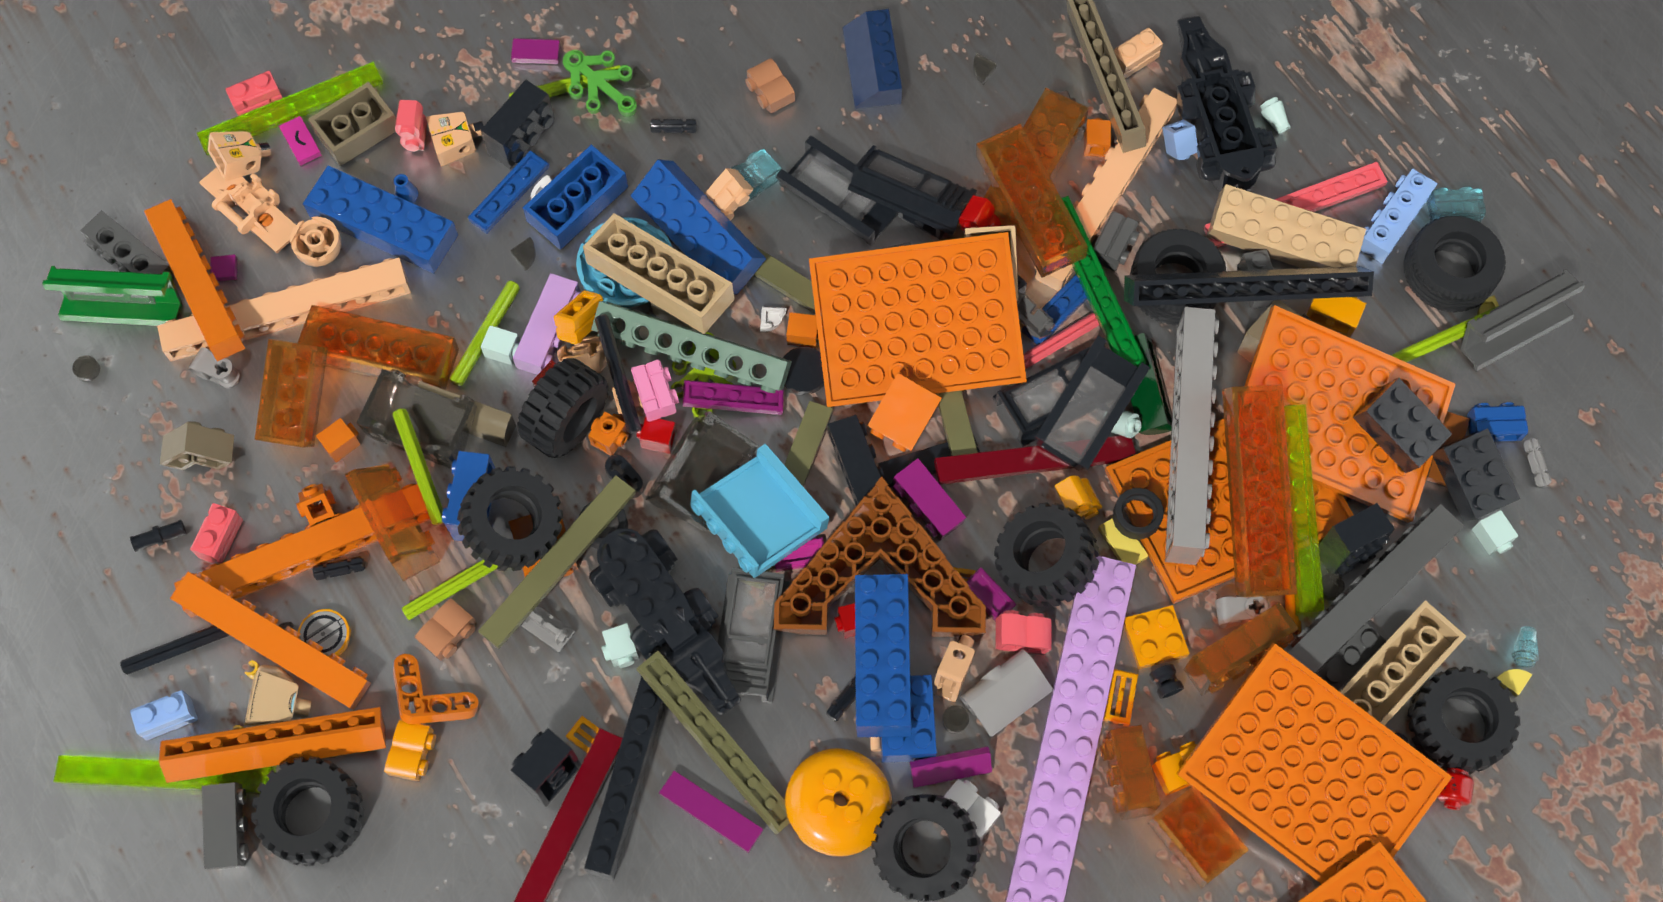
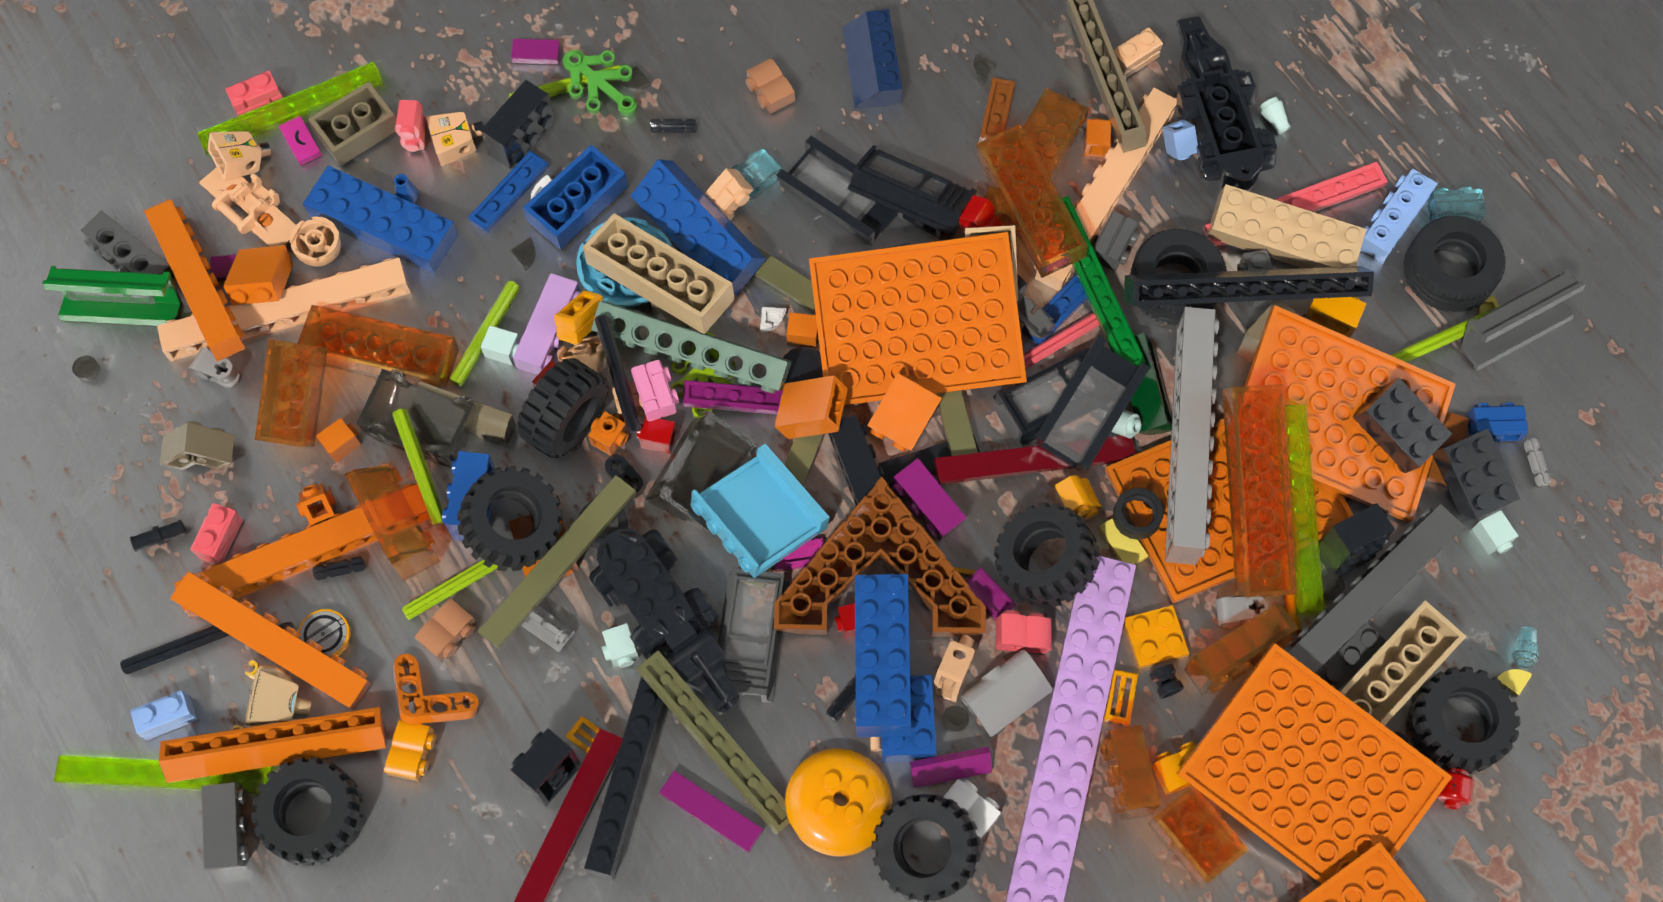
none -> orange brick [224,245,293,305]
none -> orange brick [774,375,848,439]
none -> dark orange tile [979,77,1016,145]

